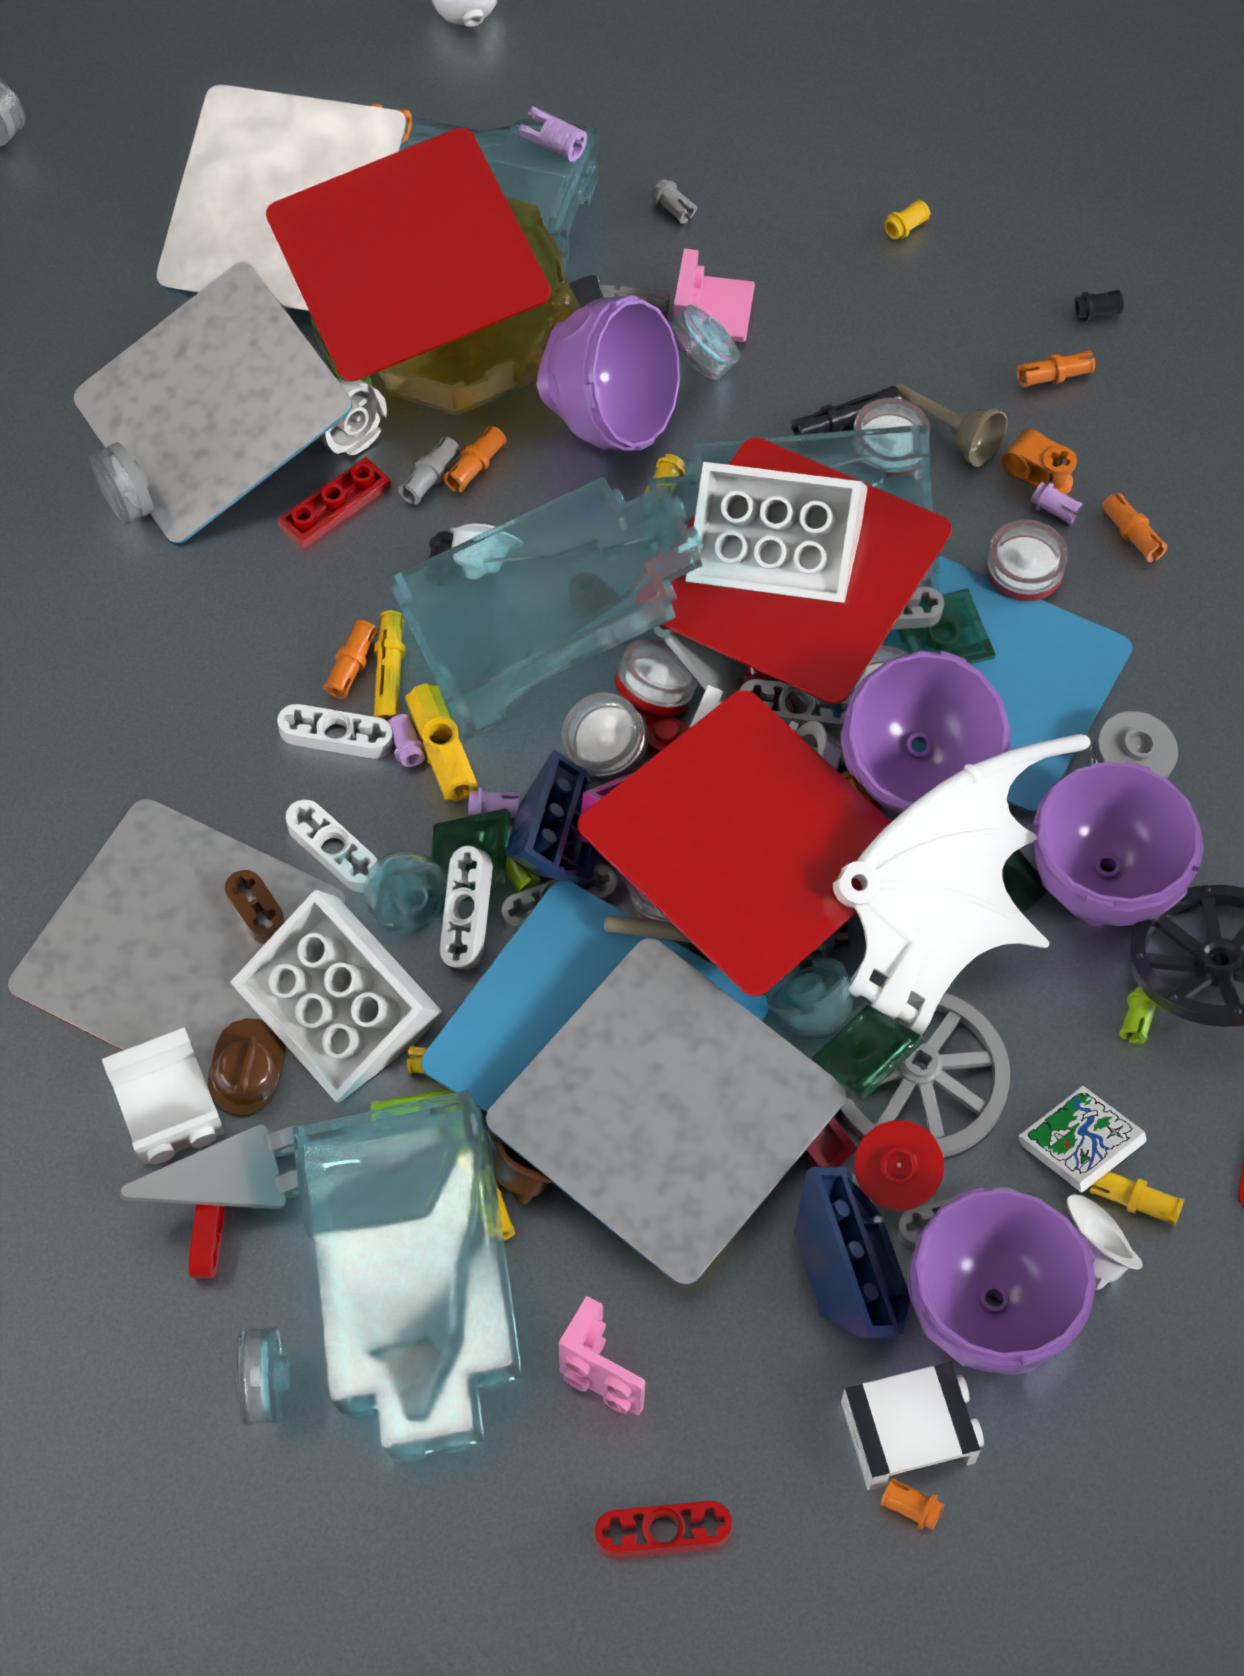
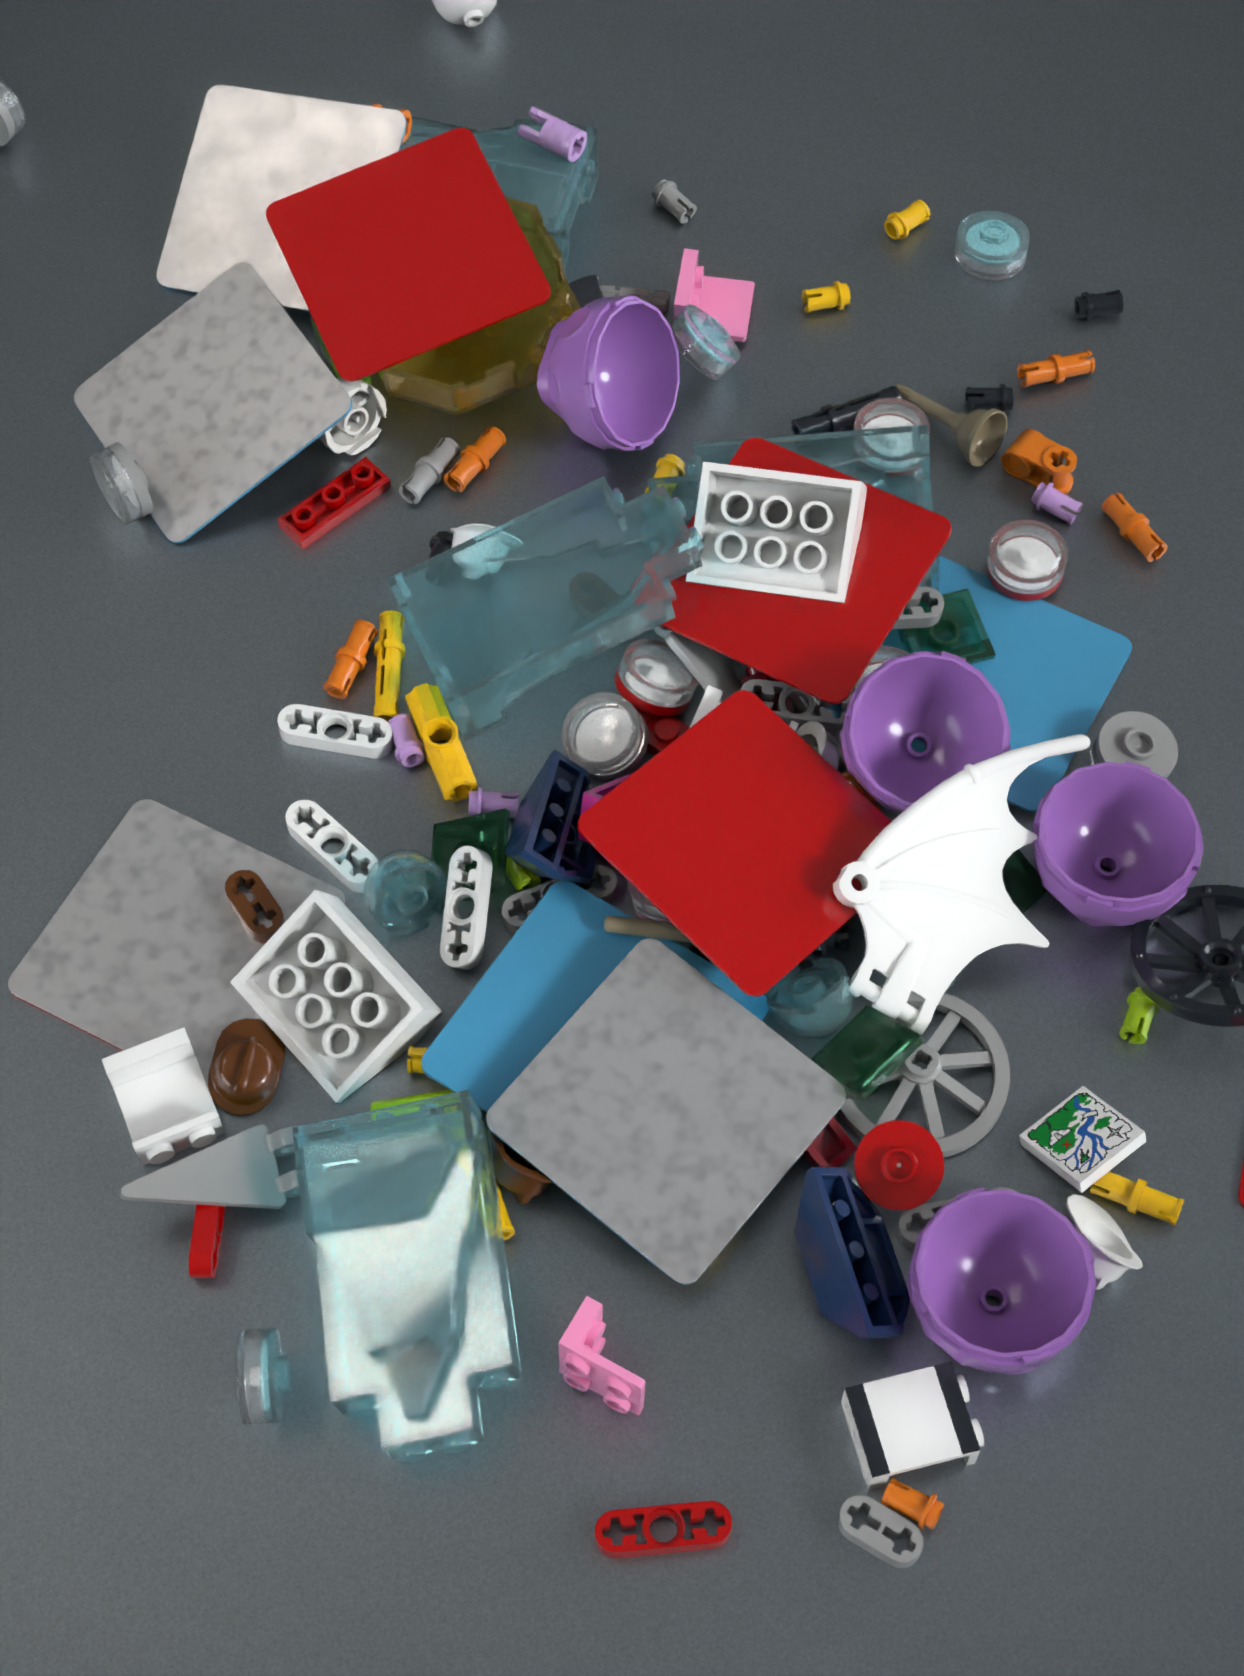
none -> yellow pin [802,280,851,313]
none -> light grey beam [838,1495,924,1568]
none -> clear light blue piece [954,210,1030,281]
none -> black pin [965,384,1014,413]

